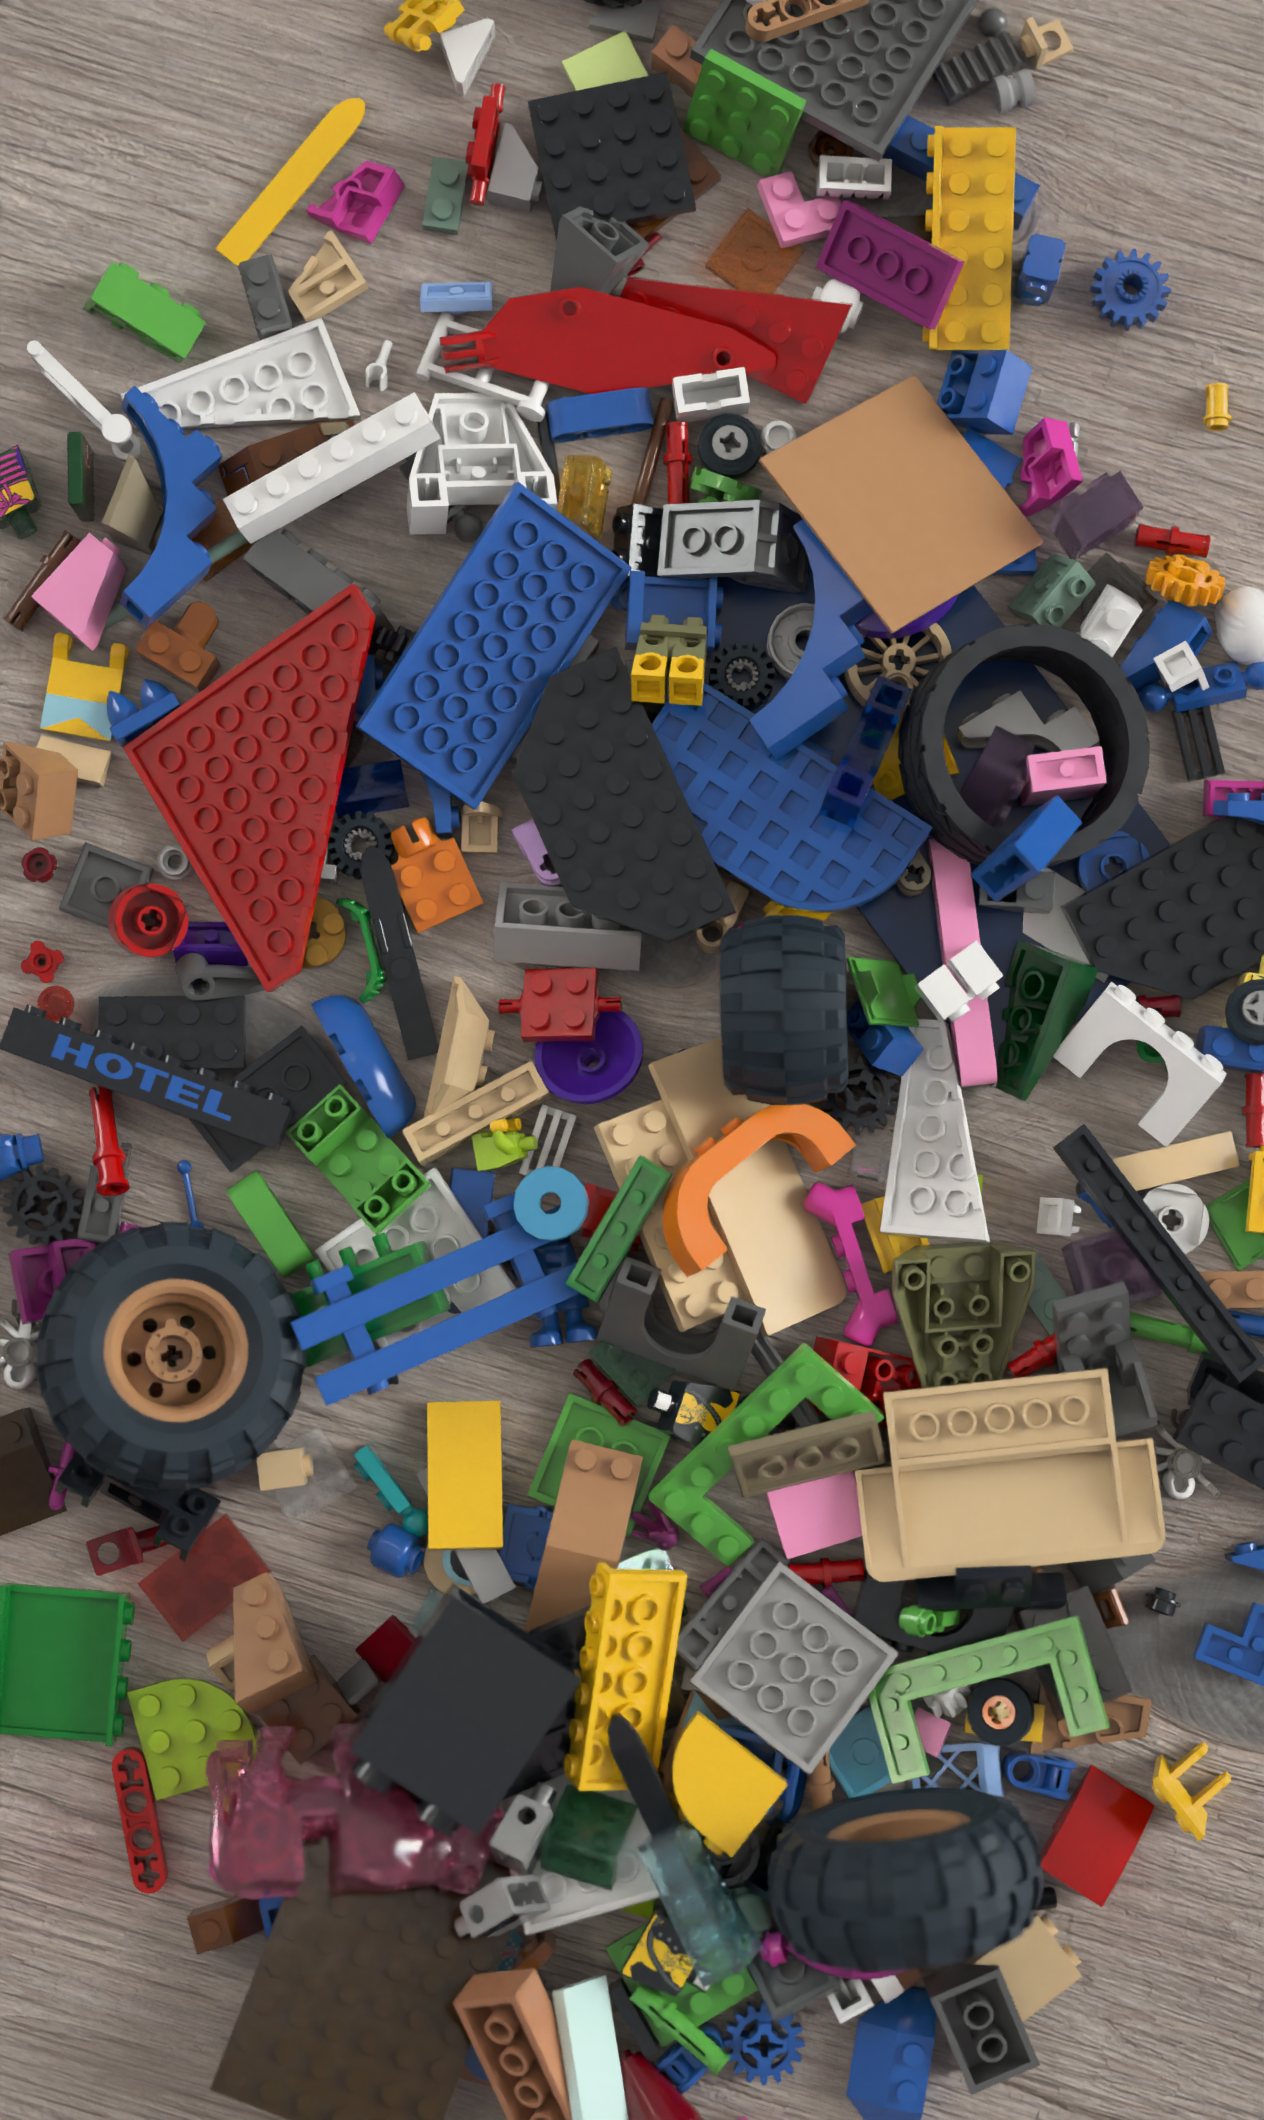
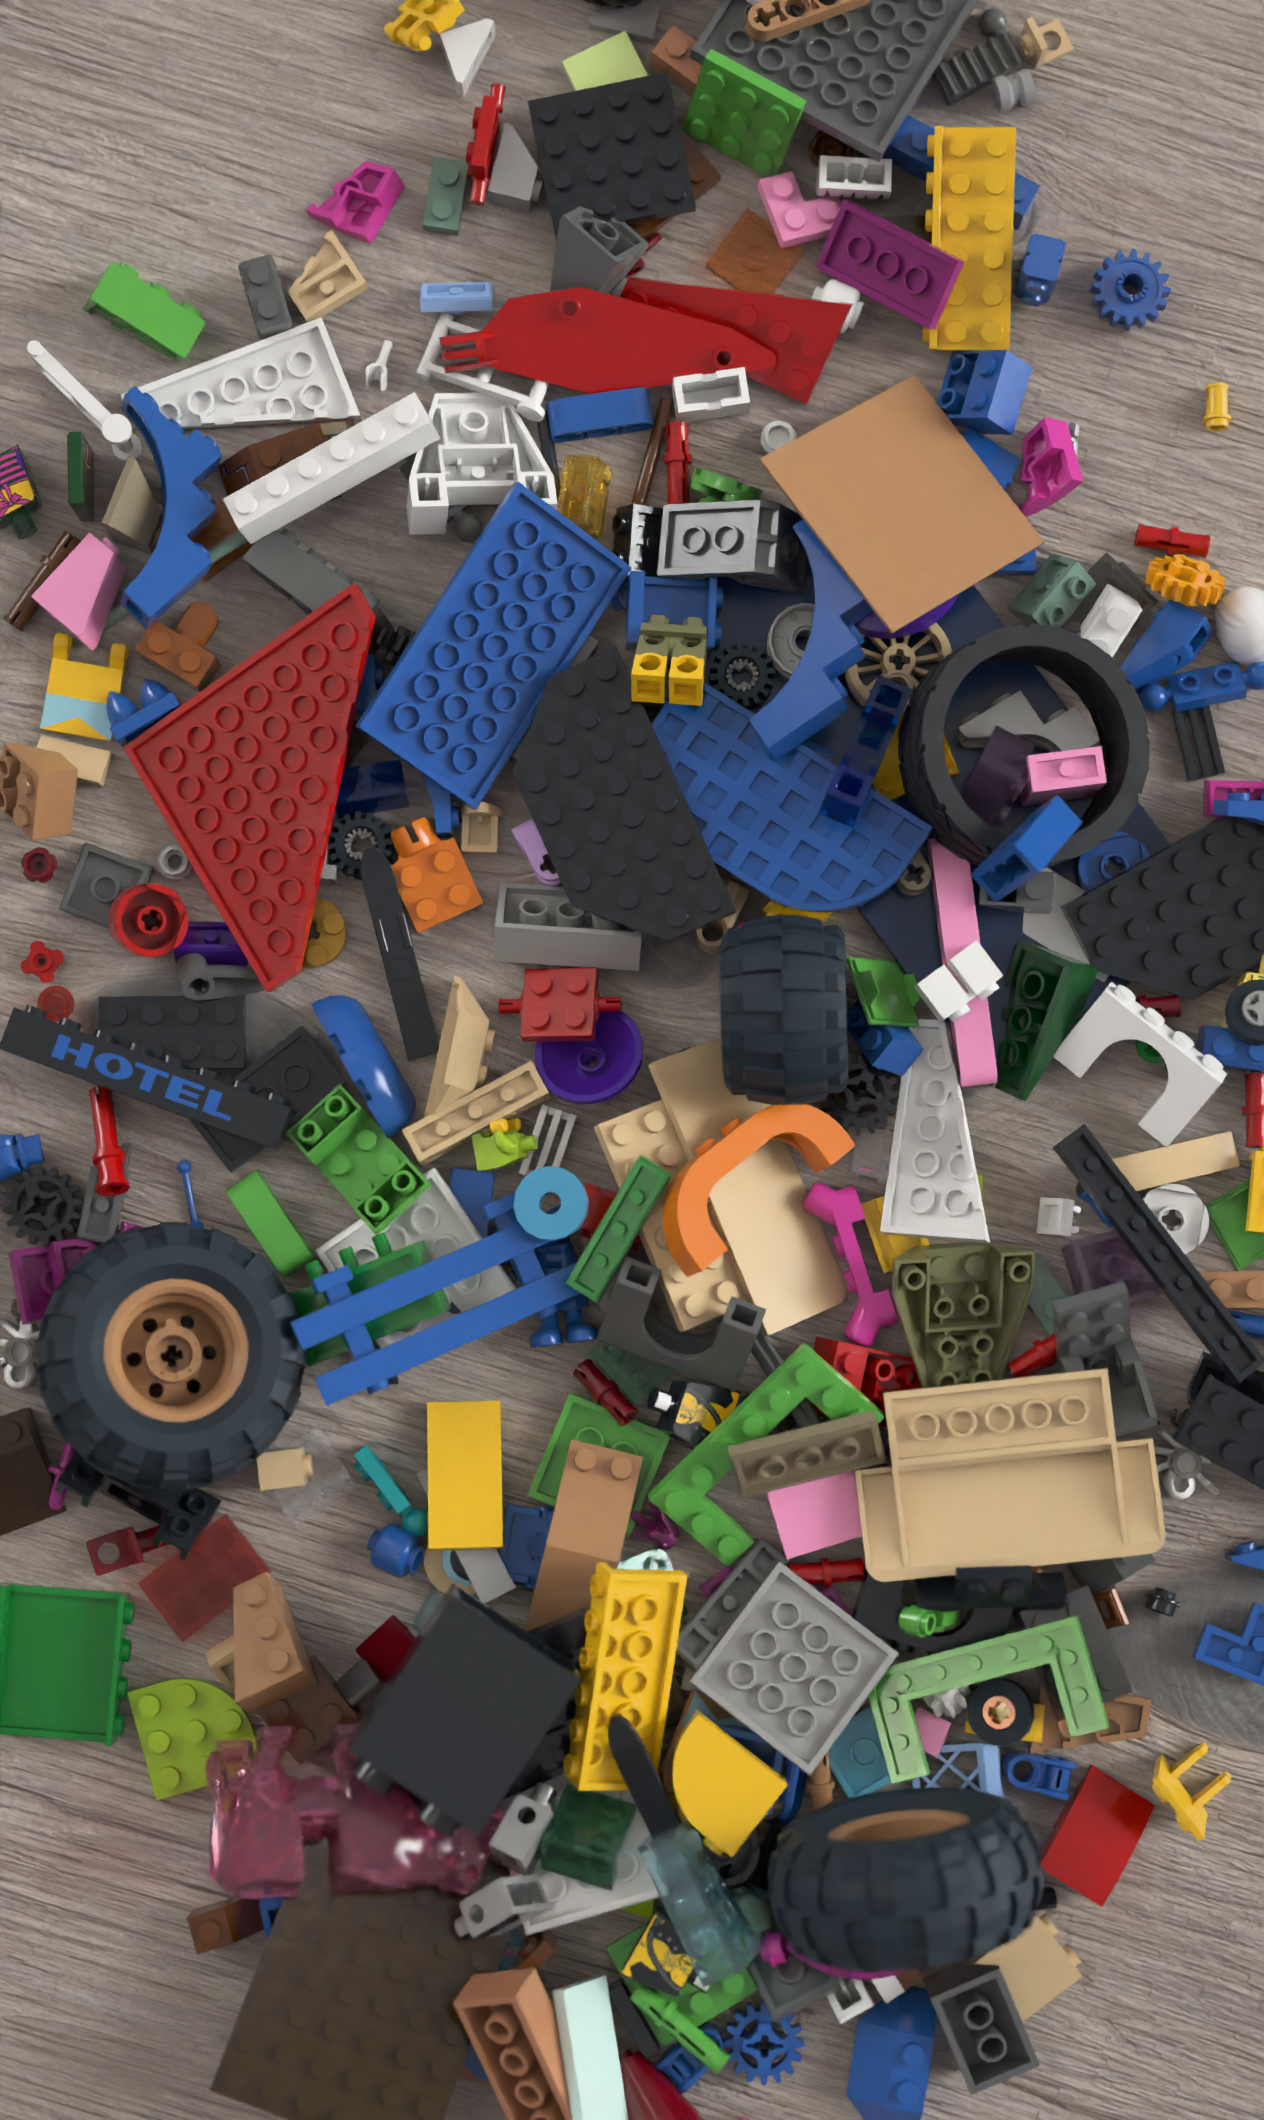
red beam [112,1747,168,1894] -> none
yellow piece [215,98,365,267] -> none
green piece [336,898,387,1003] -> none
black wheel [698,414,762,479] -> none
clear purple brick [1049,471,1144,560] -> none
bright green pin [1130,1312,1210,1353] -> none
white panel [1153,641,1209,692] -> none

